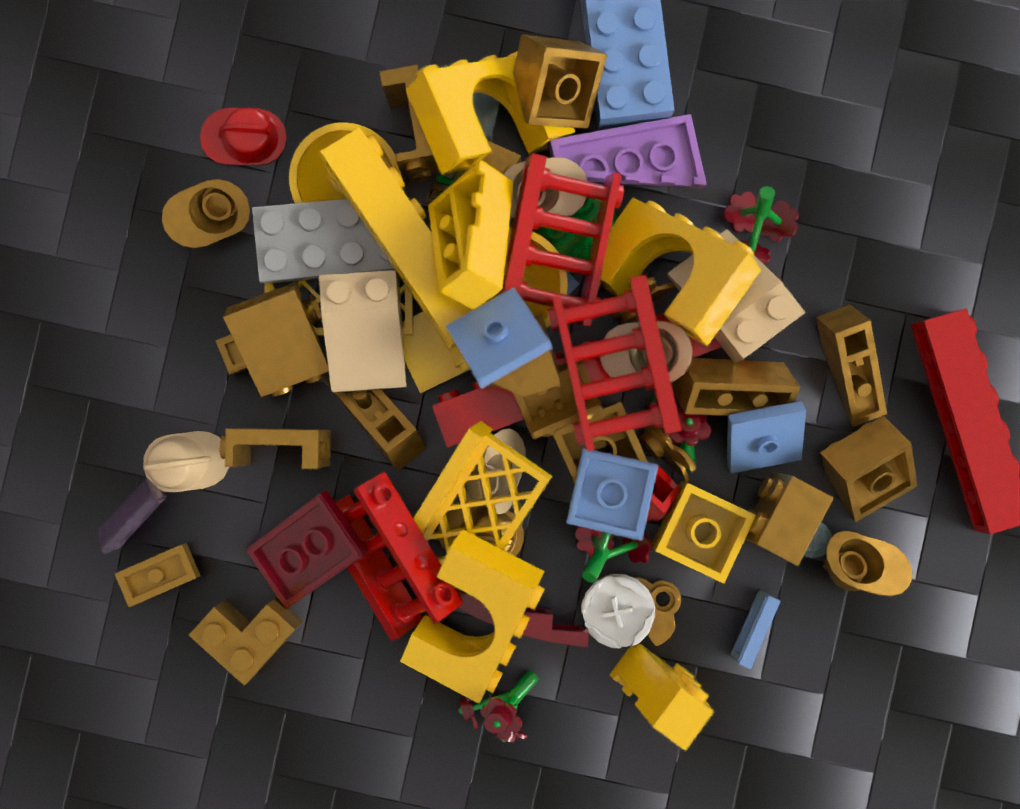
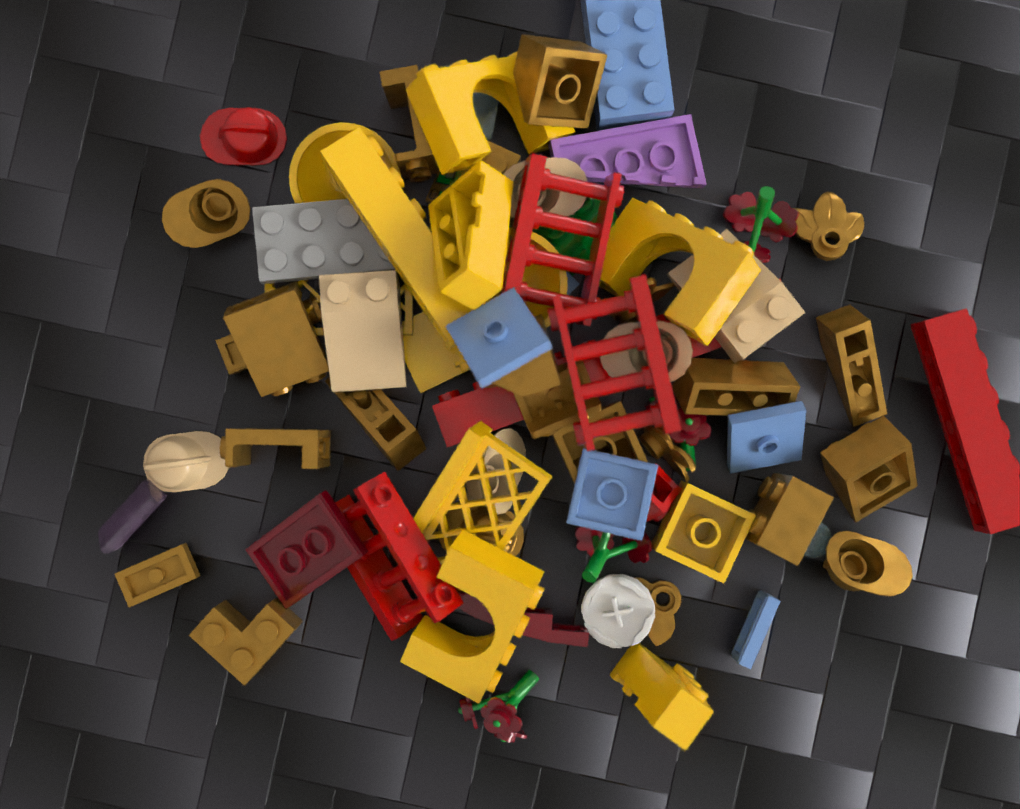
none -> pearl gold plate [794,191,864,261]

